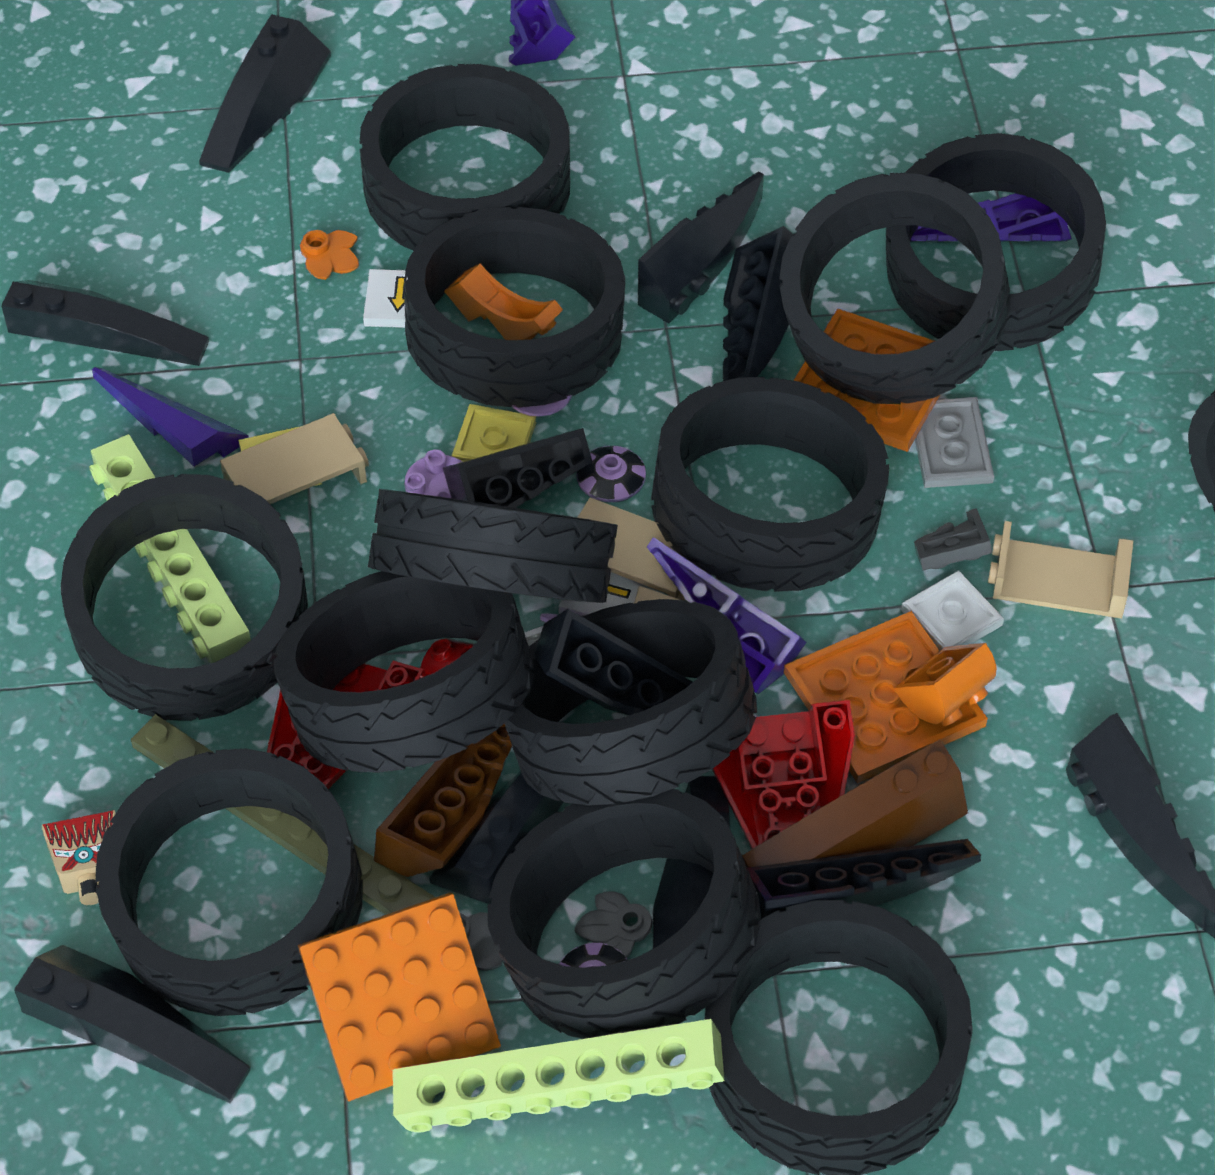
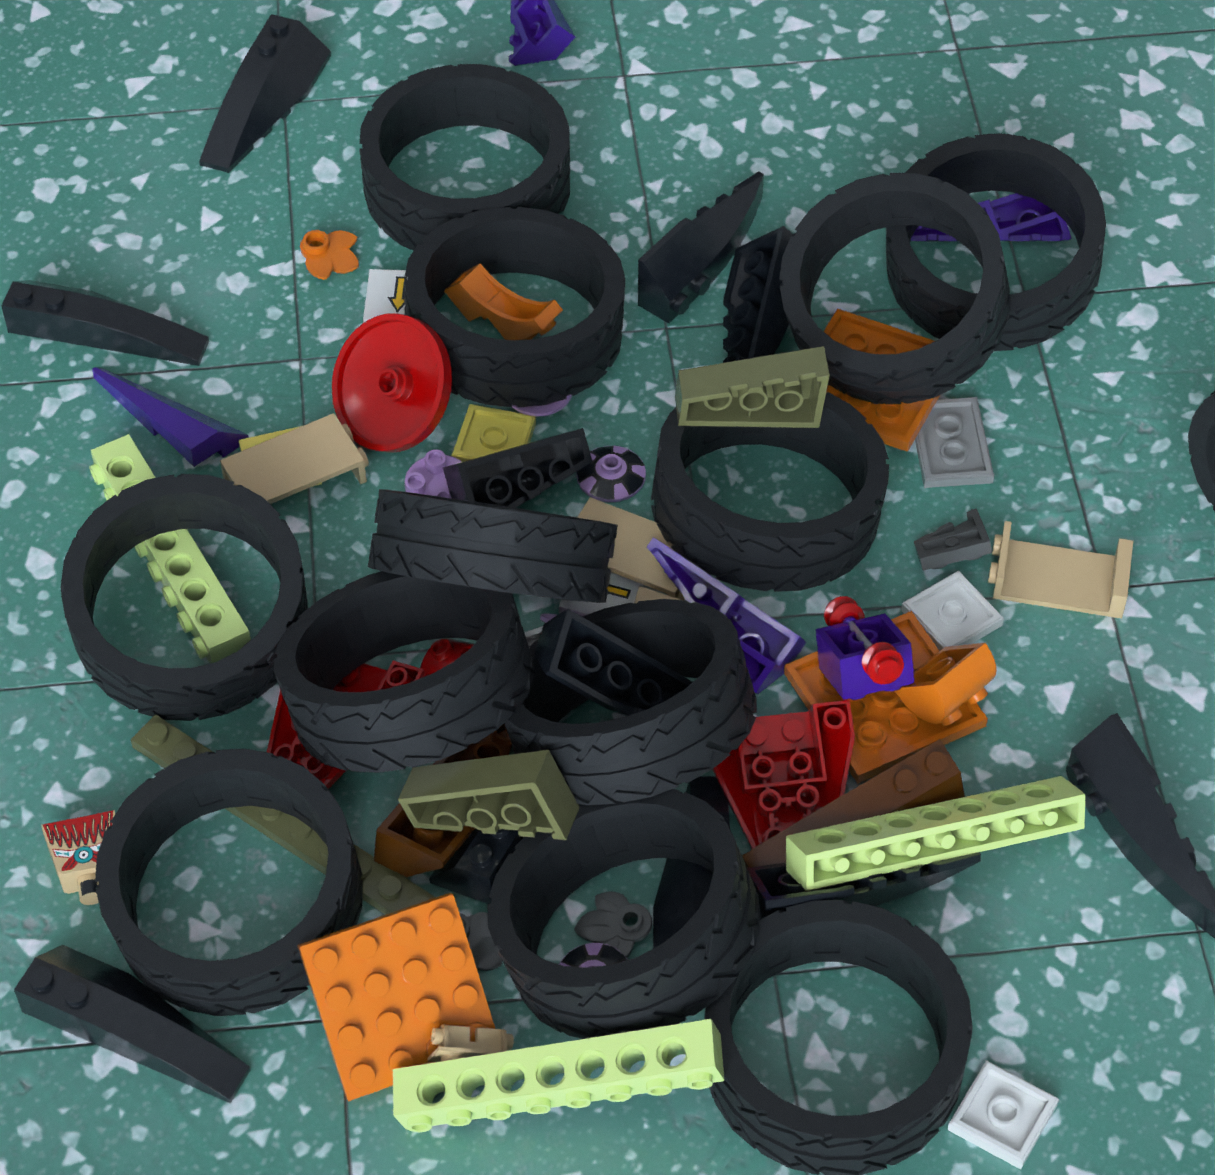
none -> red dish [332,313,452,453]
none -> olive wedge [398,750,579,840]
none -> tan hinge [428,1024,514,1062]
none -> olive wedge [675,346,830,428]
none -> yellowish green brick [786,776,1085,891]
none -> dark purple brick [815,596,914,700]
none -> white tile [948,1060,1059,1169]

